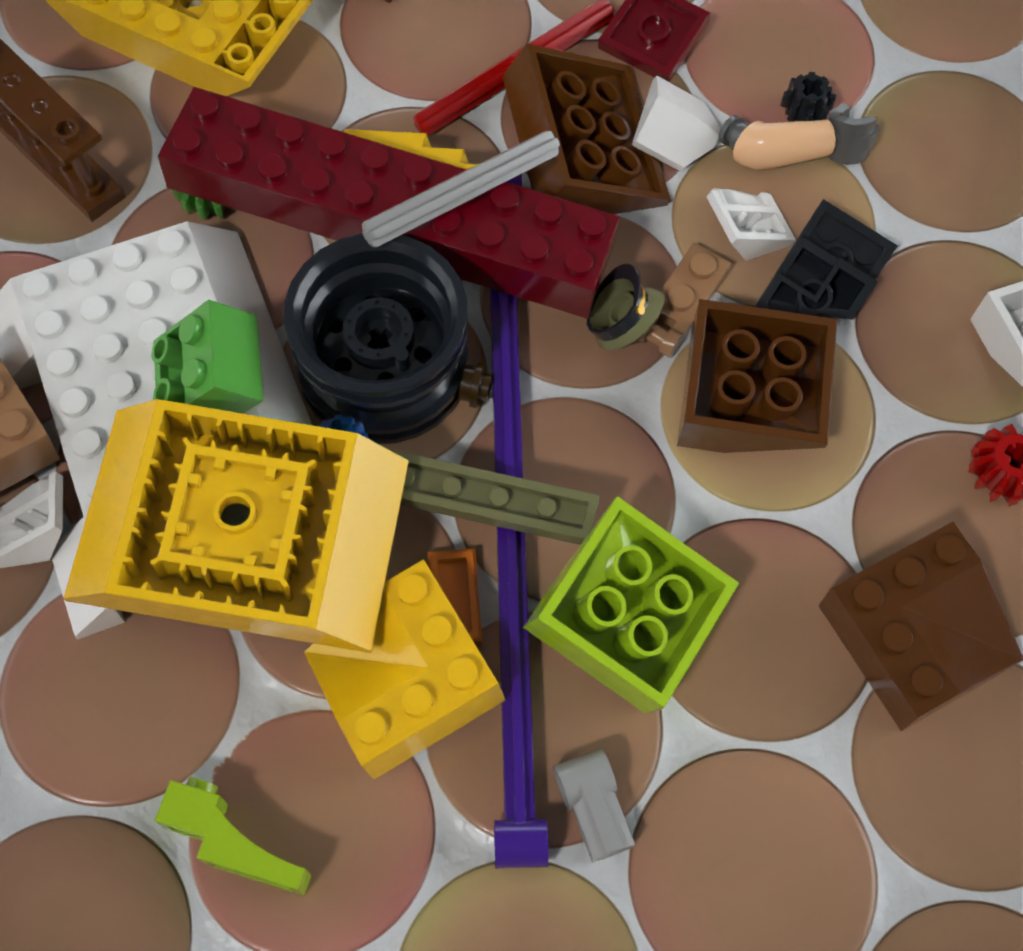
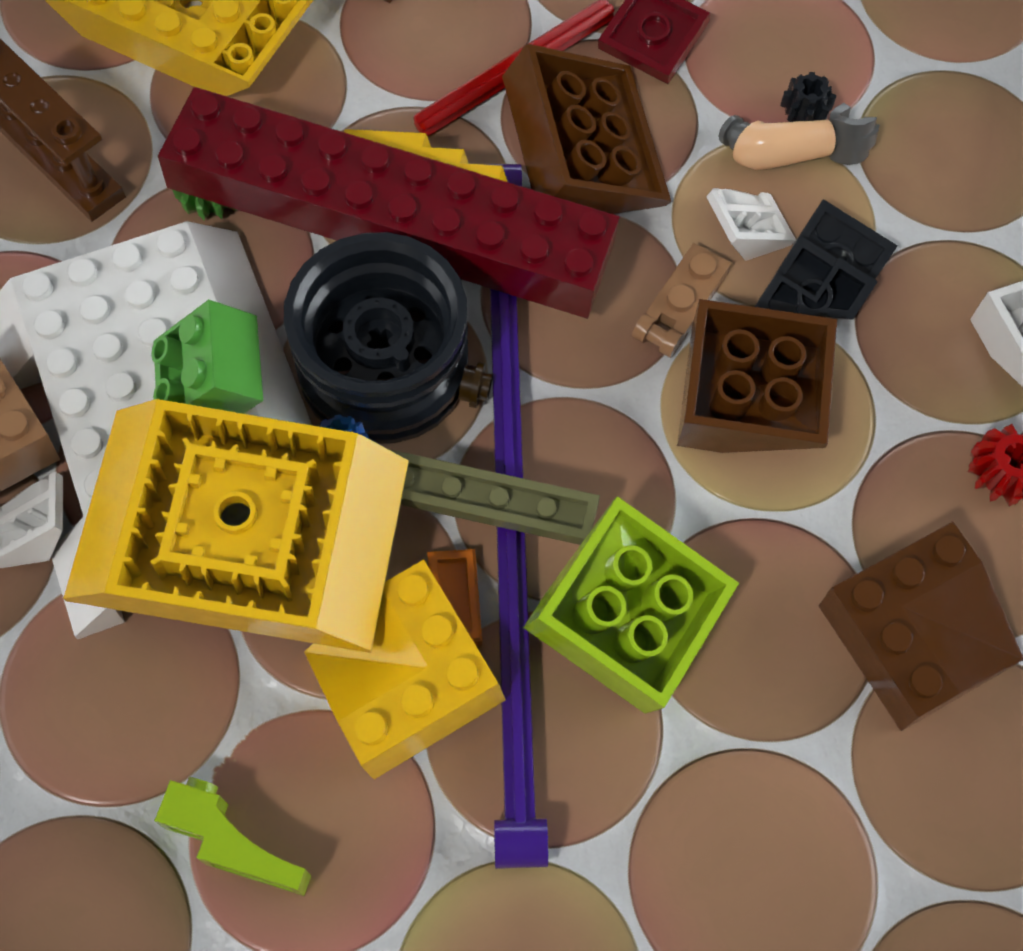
light grey axle [362,131,560,248] -> none
light grey piece [553,749,635,863] -> none
olive piece [586,264,665,351] -> none
white slope [632,76,720,171] -> none

